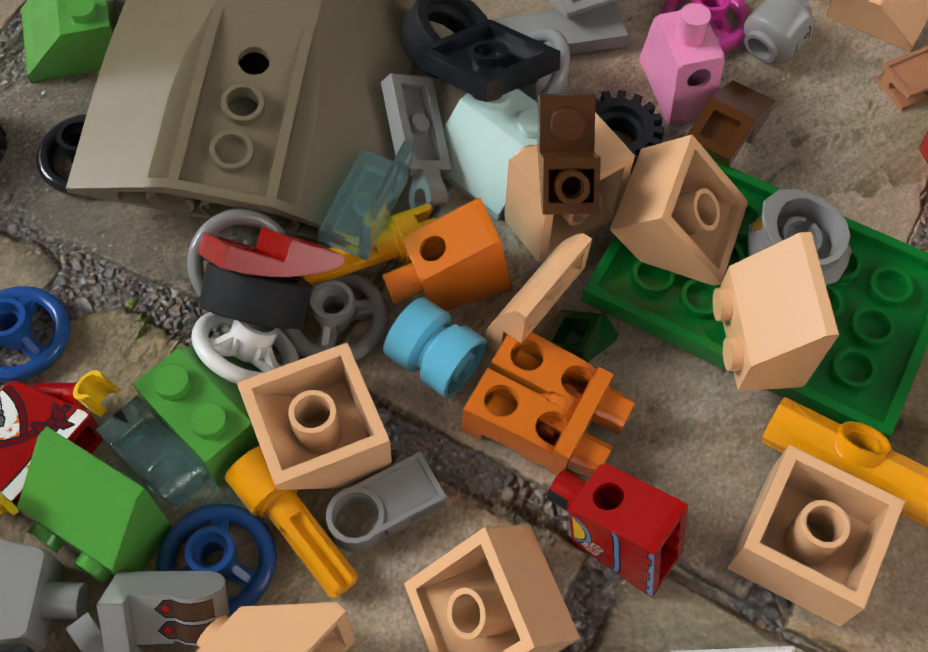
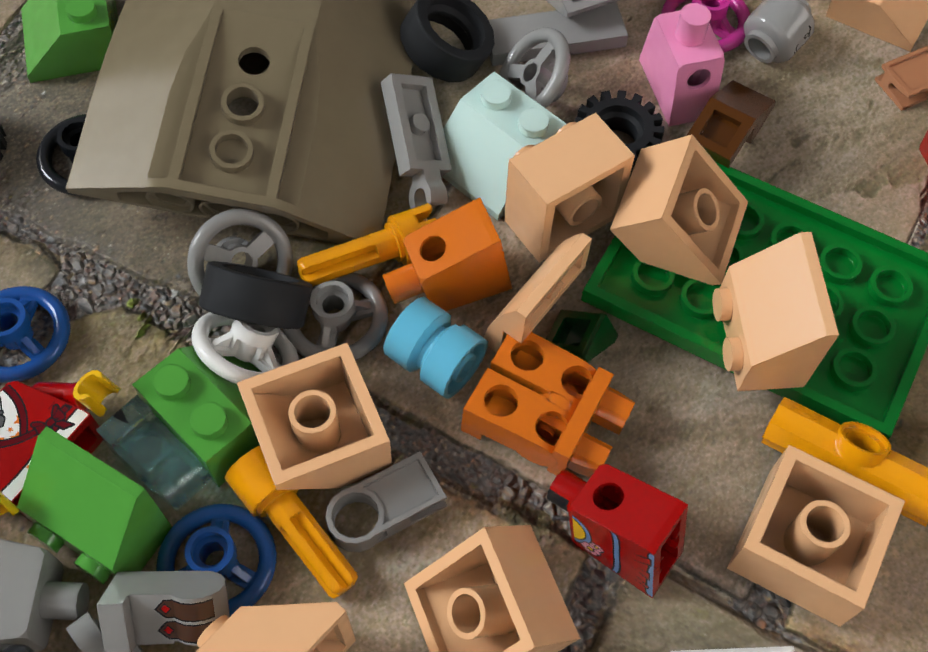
red slope [197,227,345,277] -> none
clear light blue panel [318,140,414,260] -> none
black plate [417,19,561,102] -> none
reddish brown slope [537,93,601,215] -> none
light grey hat [747,189,852,286] -> none

